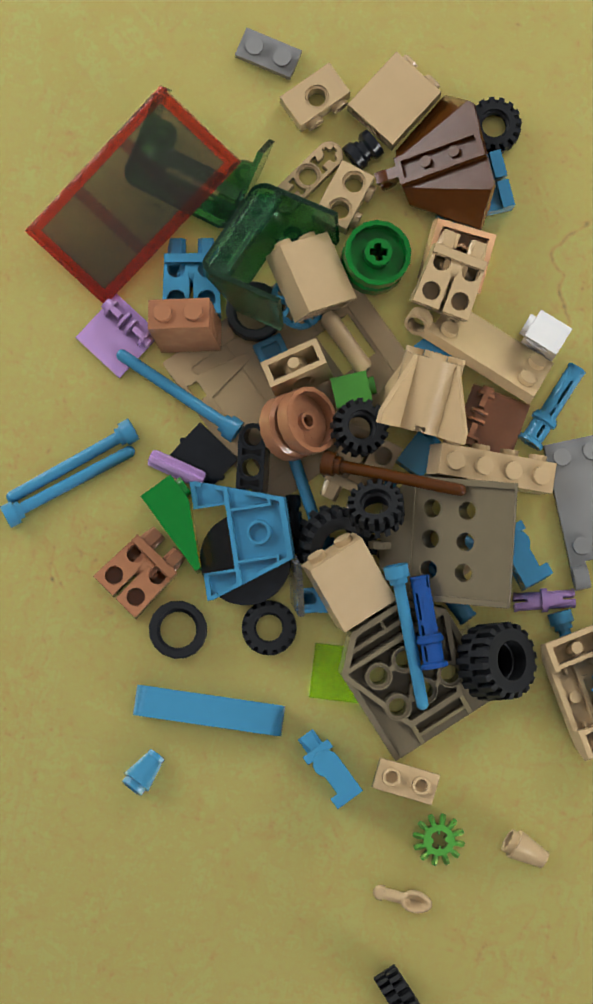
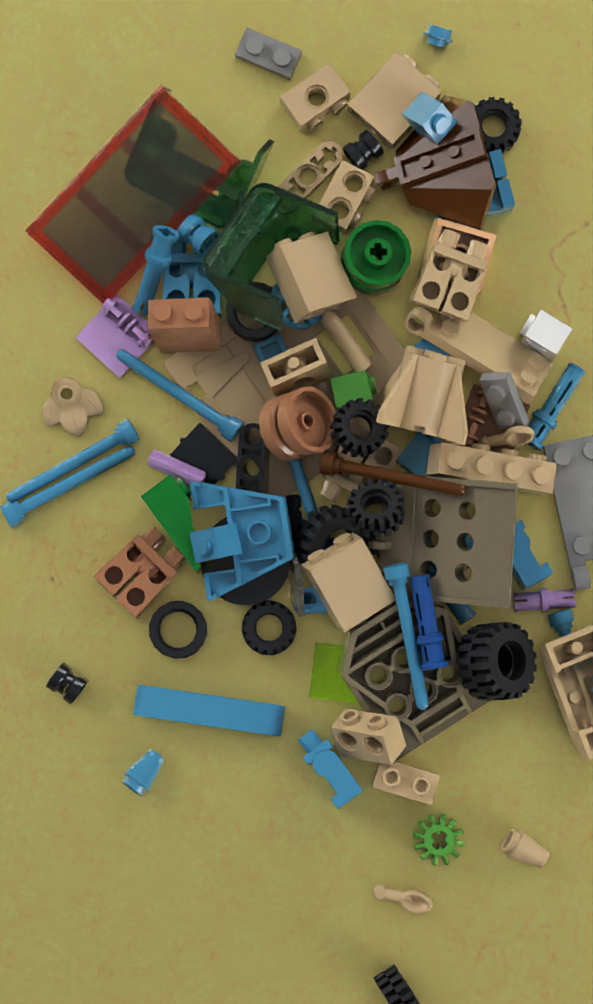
none -> tan plate [42,377,103,437]
none -> black wheel [46,662,89,704]
none -> dark azure pin [132,225,179,316]
none -> dark azure wheel [177,214,220,256]
none -> dark azure brick [190,523,242,563]
none -> tan brick [330,708,406,765]
none -> dark azure brick [402,92,457,144]
none -> dark azure plate [423,24,452,48]
none -> tan piece [478,425,535,450]
none -> light grey plate [479,372,529,429]

